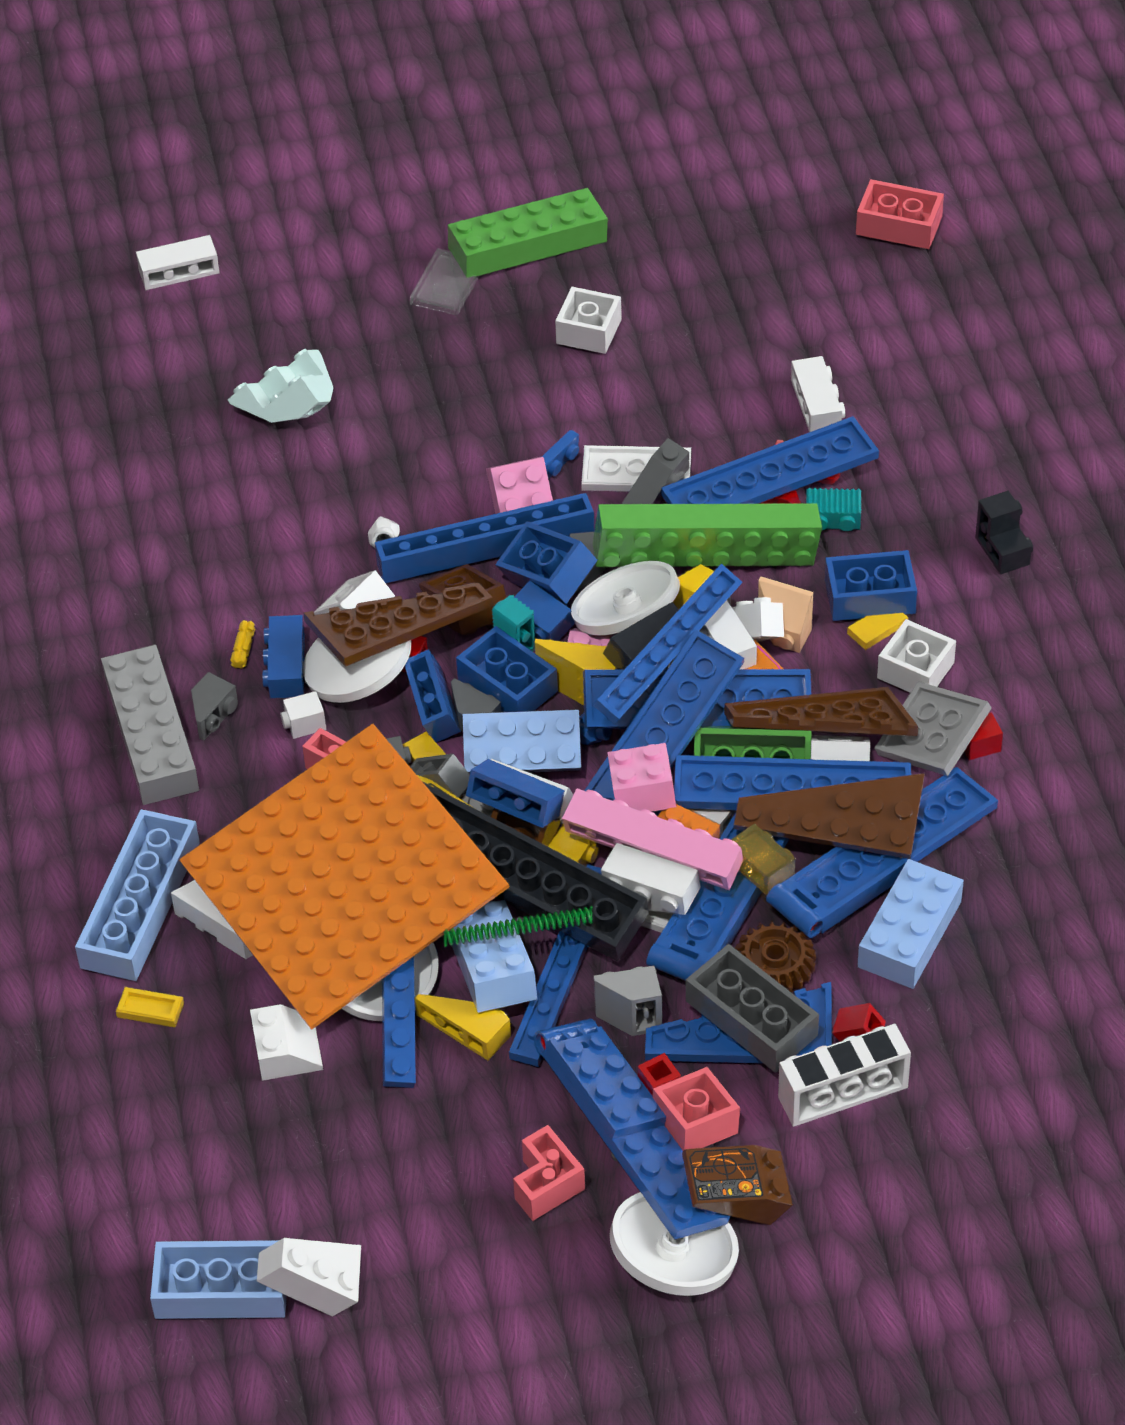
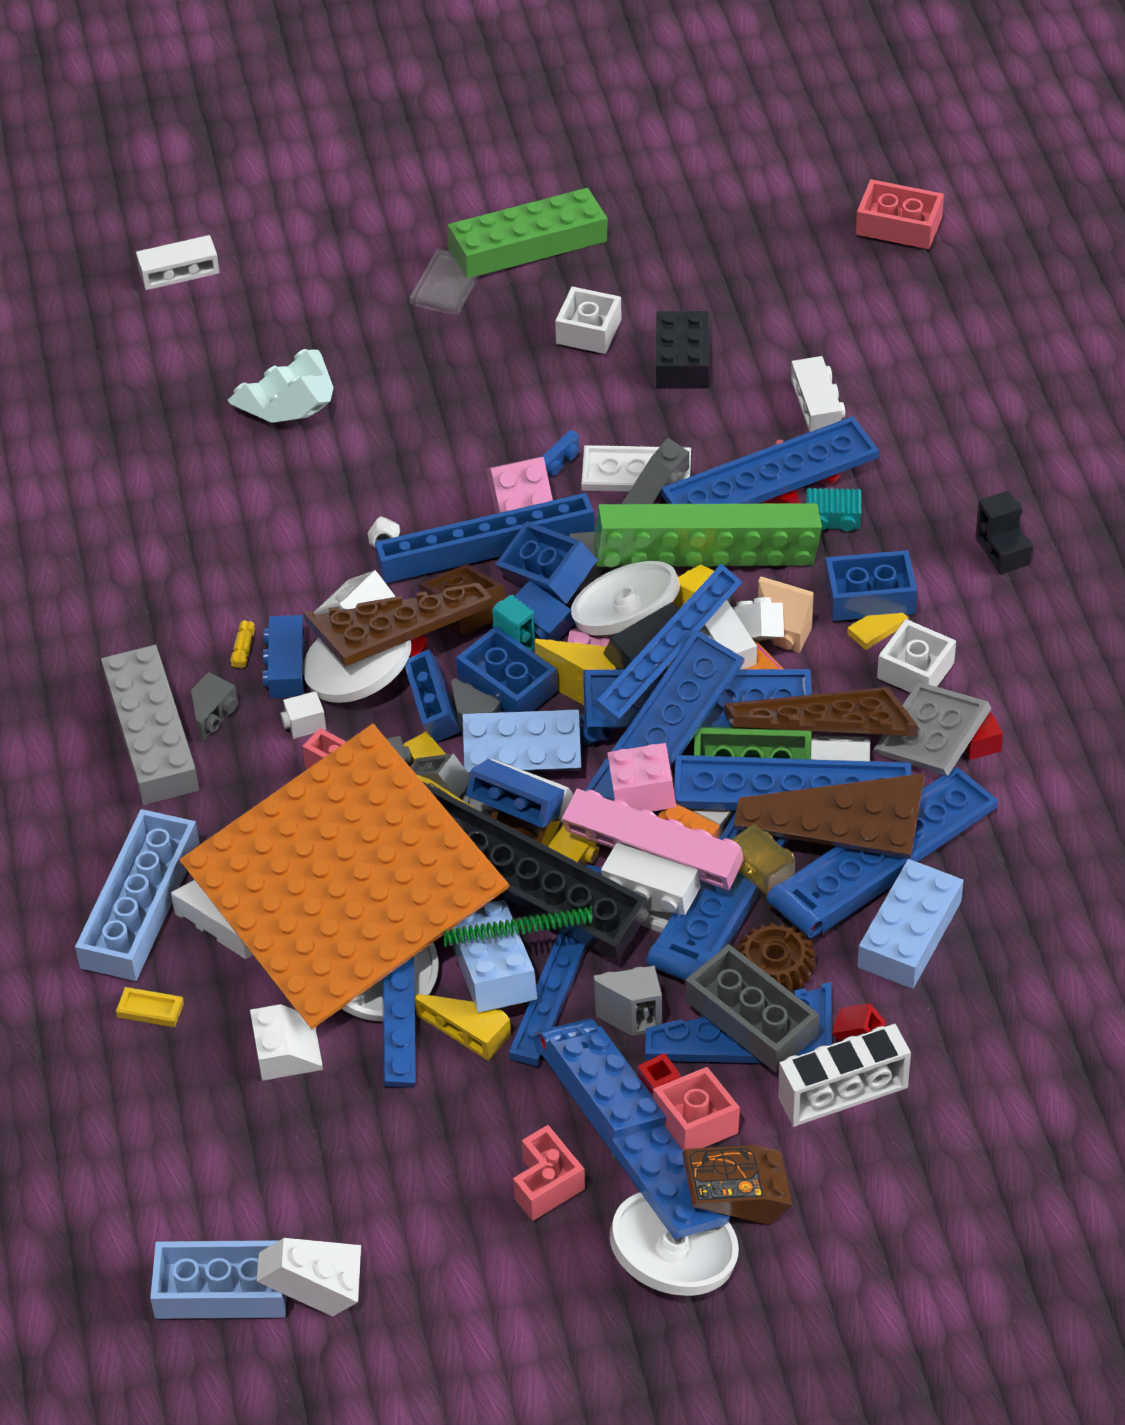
none -> black brick [656,311,709,389]

